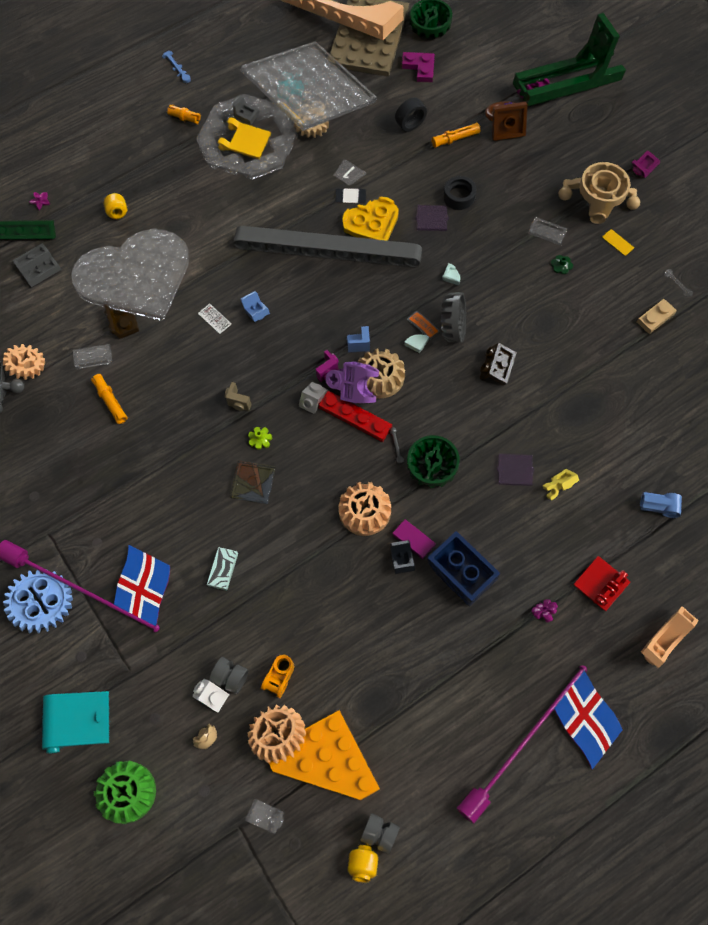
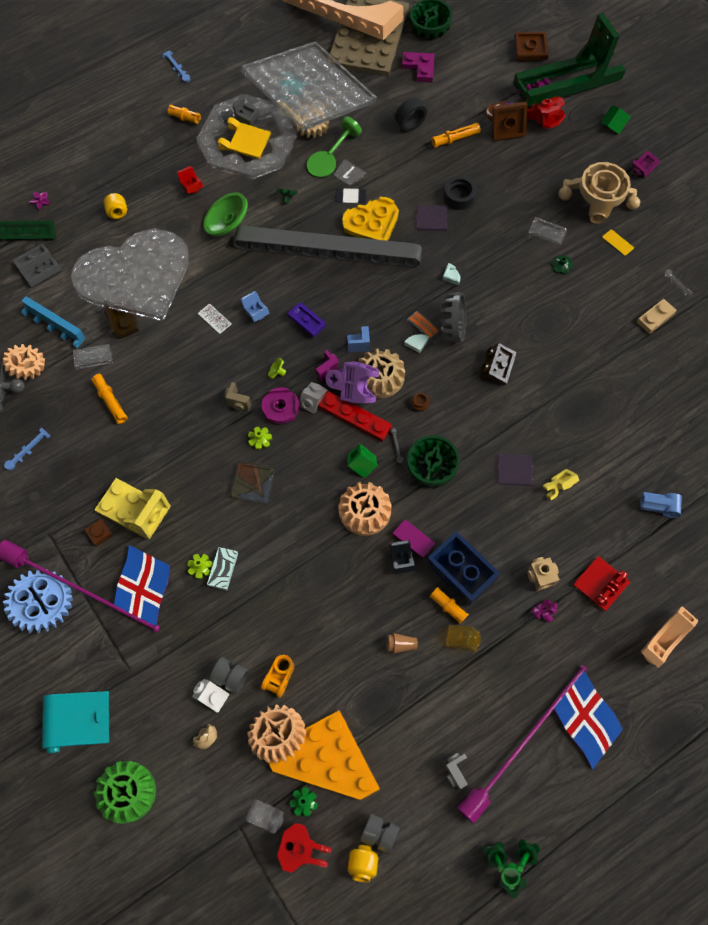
none -> medium blue piece [4,428,50,471]
none -> dark azure hinge [21,296,86,348]
none -> reddish brown plate [85,519,113,547]
none -> light yellow bracket [95,478,171,539]
none -> red bracket [177,166,203,194]
none -> lime plant [187,554,213,579]
none -> bright green dish [204,192,248,236]
none -> magenta plate [262,387,299,424]
none -> lime plant [268,358,286,379]
none -> dark green plant [276,188,298,203]
none -> red hinge [277,823,332,873]
none -> dark purple plate [288,302,326,338]
none -> green plant [290,787,318,817]
none -> bright green piece [307,116,362,178]
none -> green panel [347,444,378,478]
none -> medium nougat cone [386,633,418,654]
none -> reddish brown plate [411,393,430,411]
none -> light orange pin [429,587,469,624]
none -> light grey bracket [445,753,468,790]
none -> clear yellow bracket [446,625,481,652]
none -> dark green plant [483,839,540,898]
none -> reddish brown plate [514,32,549,61]
none -> red hinge [527,97,565,129]
none -> tan brick [527,557,559,591]
none -> green panel [601,105,631,134]

